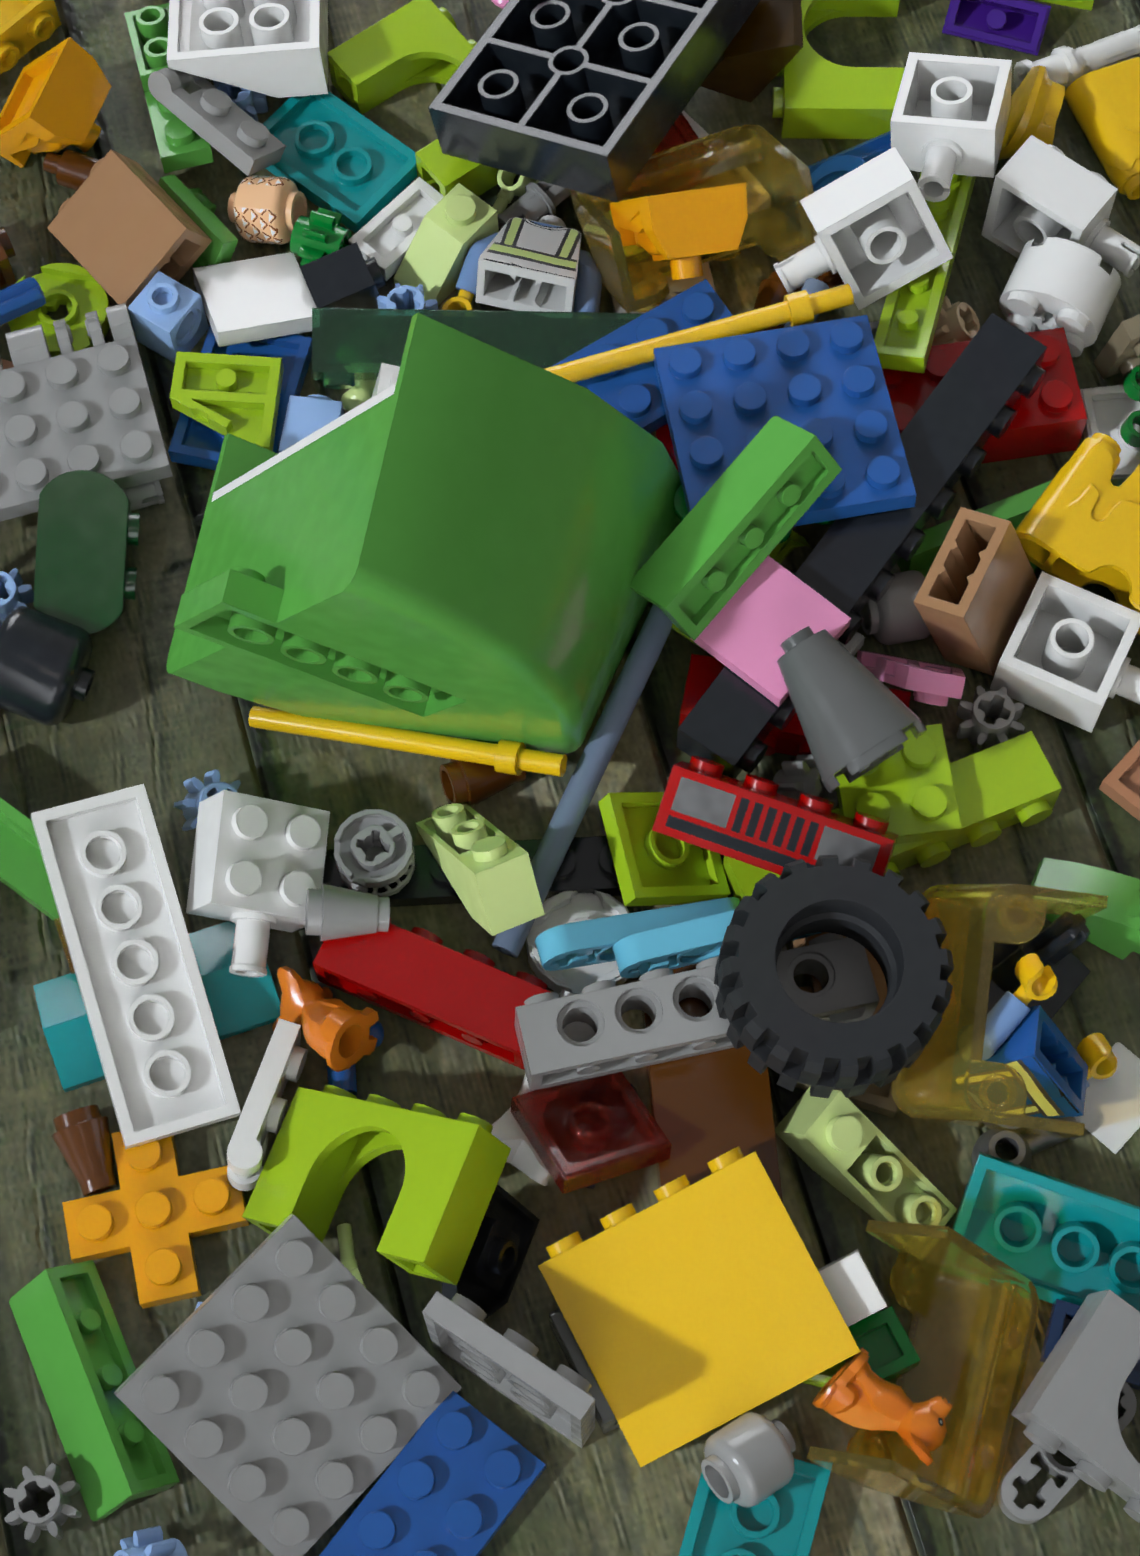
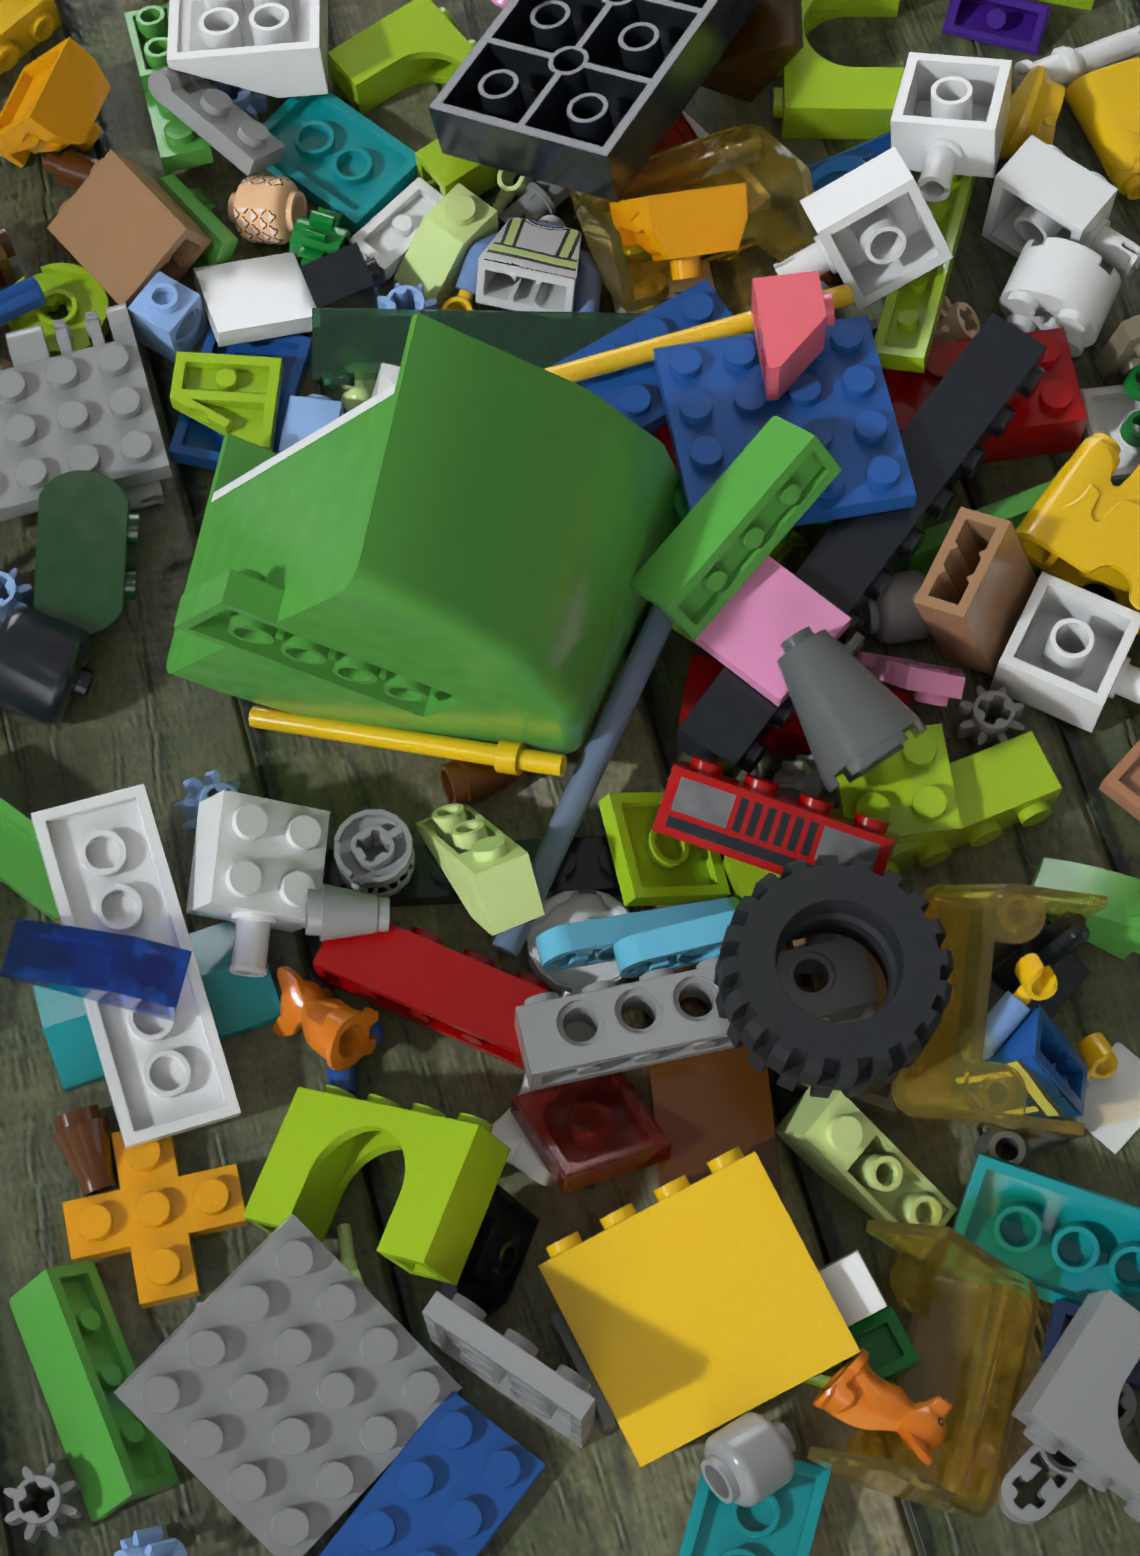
white plate [227,1018,308,1191] -> none
none -> clear blue slope [0,918,192,1021]
none -> coral slope [751,271,835,401]

